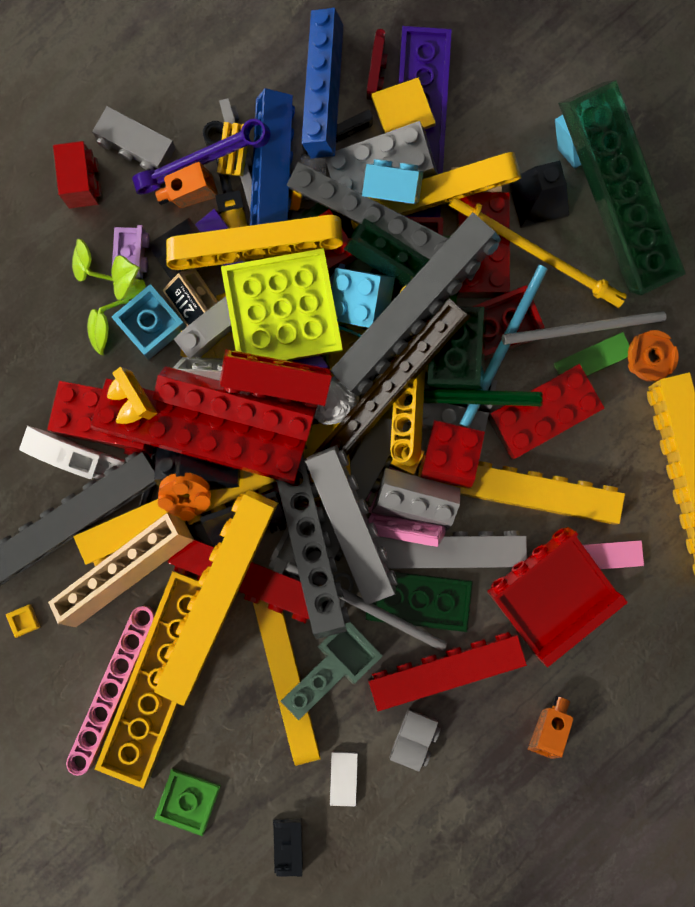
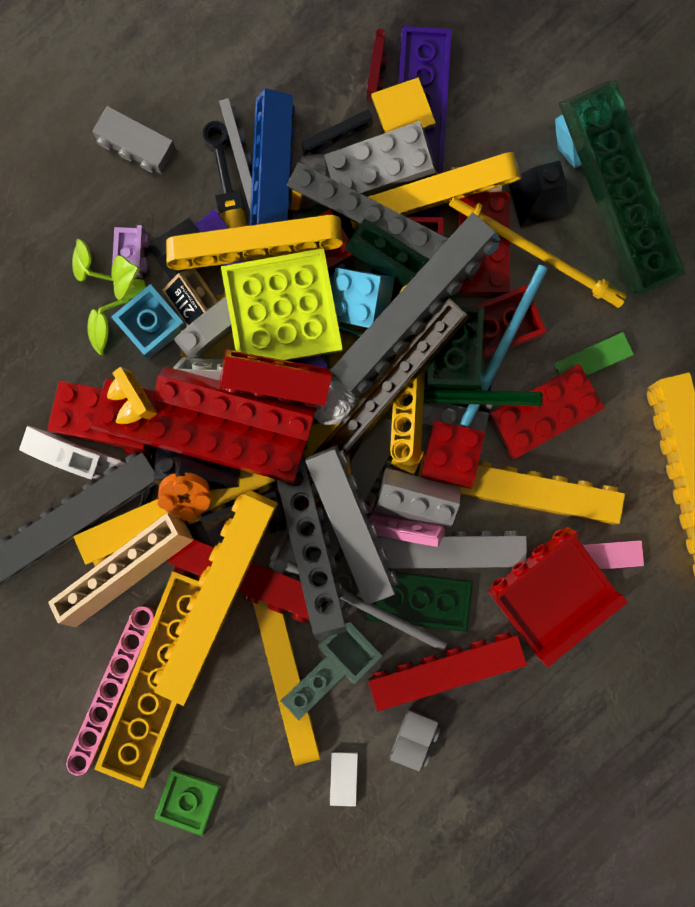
yellow tile [5,604,41,638] -> none
red brick [53,141,101,209] -> none
dark purple piece [132,119,271,194] -> none
orange torso [155,162,218,208] -> none
yellow tile [217,122,248,176] -> none
black hinge [273,818,303,877] -> none
blue brick [302,7,344,159] -> none
medium azure brick [362,159,424,204] -> none
light grey piece [502,311,666,345] -> none
orange torso [528,696,573,759] -> none
orange plate [628,330,679,382] -> none

